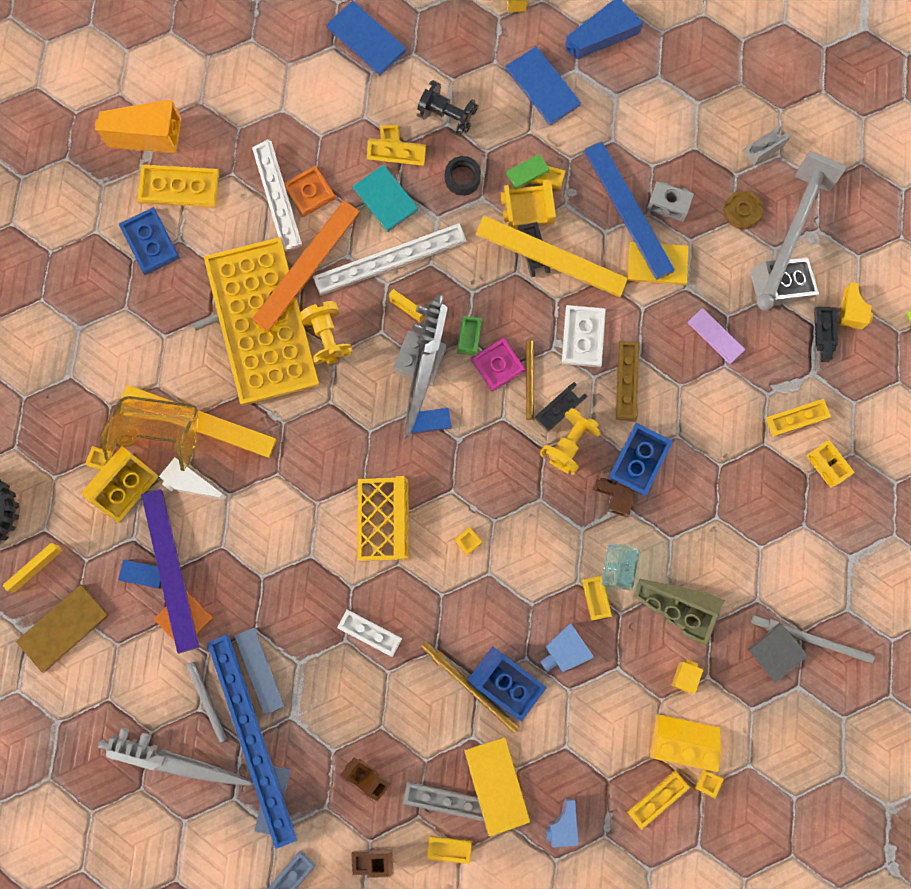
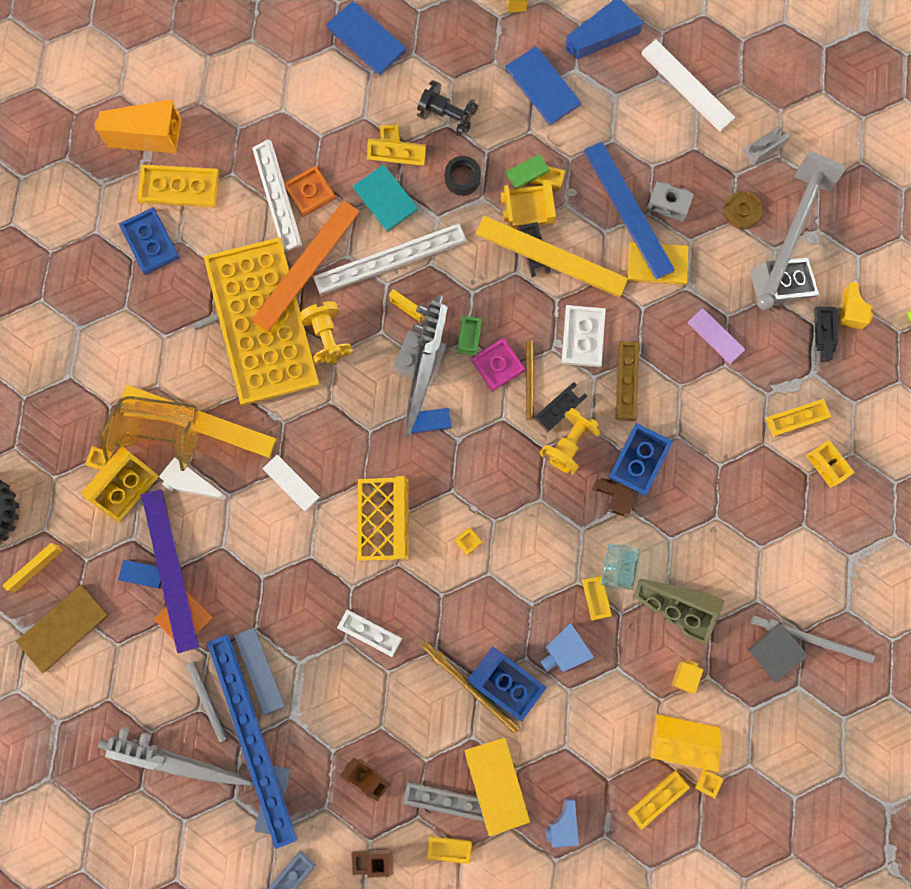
none -> white tile [262,455,320,512]
none -> white tile [641,40,735,132]

